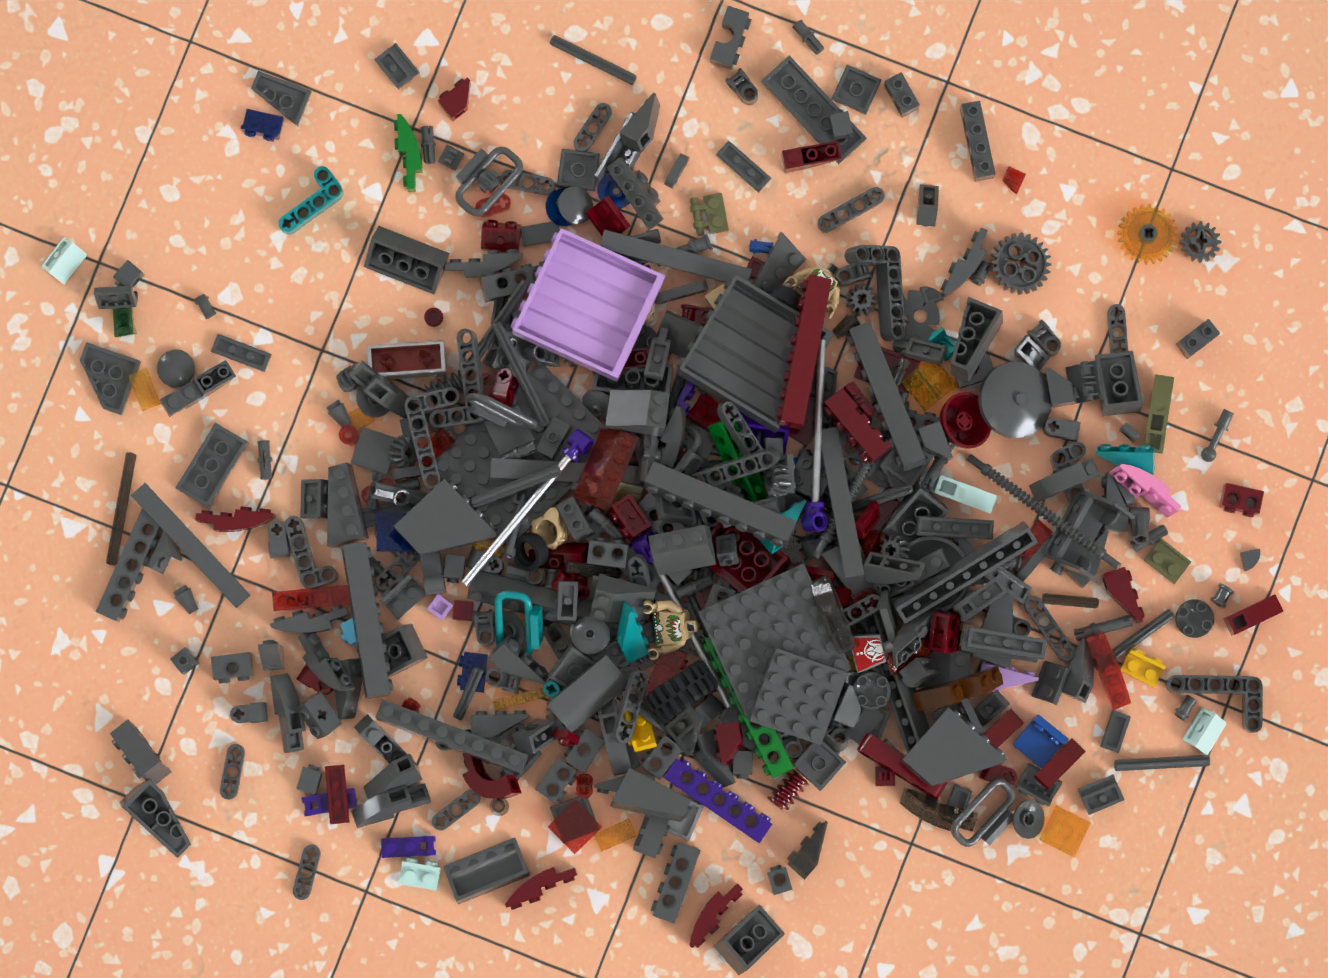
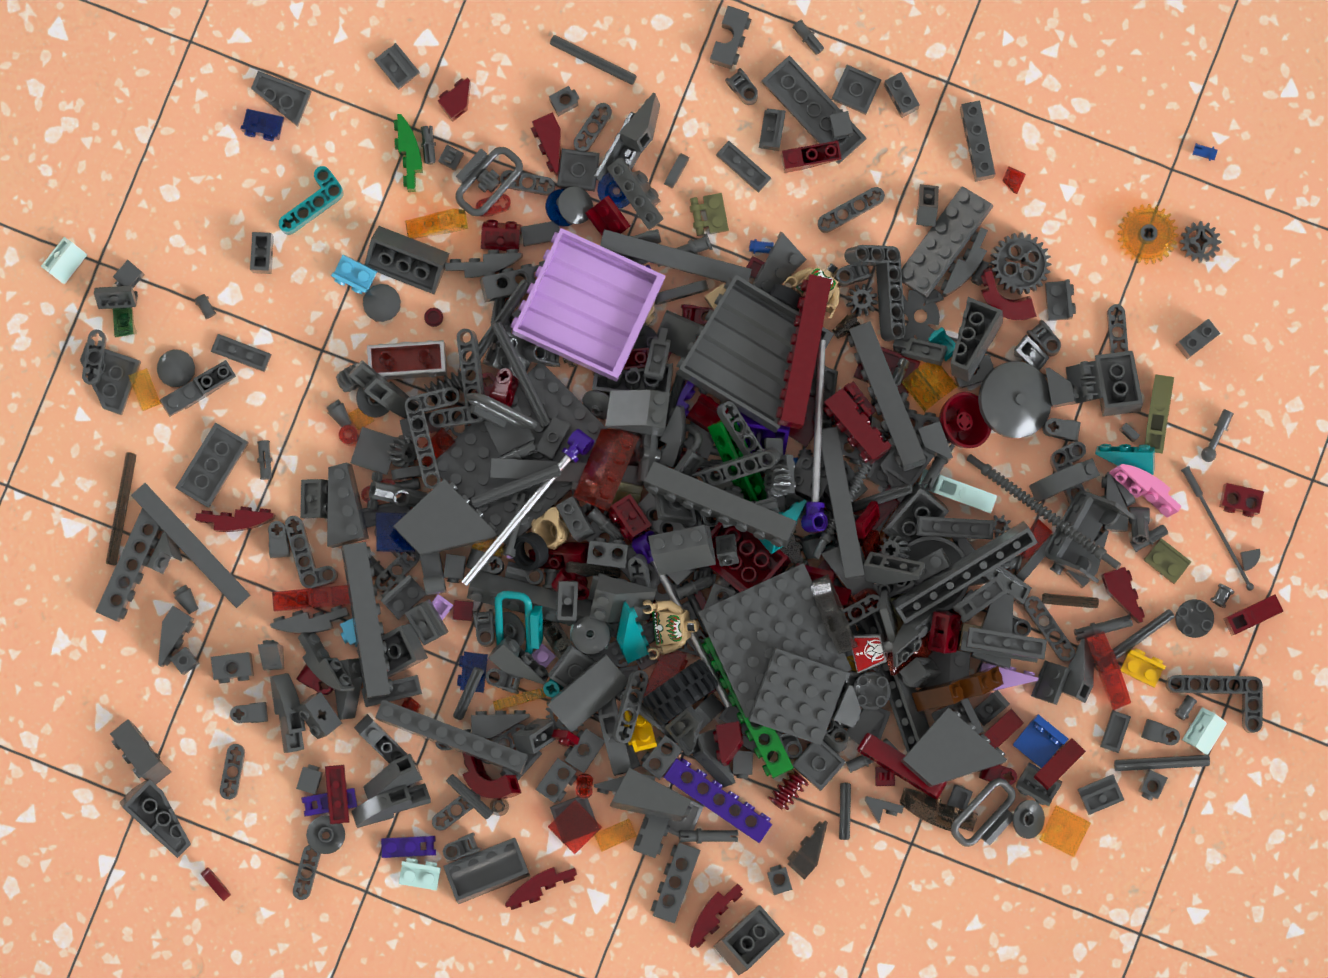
none -> dark grey beam [82,329,107,385]
none -> dark grey slope [158,606,194,667]
none -> dark red beam [200,867,231,901]
none -> dark grey brick [250,232,274,274]
none -> dark grey dish [306,815,345,854]
none -> medium azure bracket [331,255,378,294]
none -> dark grey plate [361,675,422,707]
none -> dark grey dish [363,284,401,322]
none -> clear yellow slope [405,208,468,239]
none -> dark grey plate [405,599,449,645]
none -> dark grey piece [443,832,481,861]
none -> dark grey axle [446,774,493,819]
none -> dark red slope [530,112,561,176]
none -> lavender plate [532,644,556,668]
none -> dark grey brick [549,86,580,116]
none -> dark grey pin [679,828,738,844]
none -> dark grey hinge [759,109,786,151]
none -> dark grey axle [839,783,851,840]
none -> dark grey axle [846,754,873,773]
none -> dark grey slope [865,796,904,824]
none -> dark grey plate [901,186,994,298]
none -> dark red arch [981,268,1037,320]
none -> dark grey gear [993,515,1011,538]
none -> dark grey bracket [1045,279,1076,321]
none -> dark grey brick [1138,770,1168,801]
none -> dark grey piece [1141,719,1180,745]
none -> dark grey piece [1181,466,1254,591]
none -> blue pin [1192,143,1218,161]

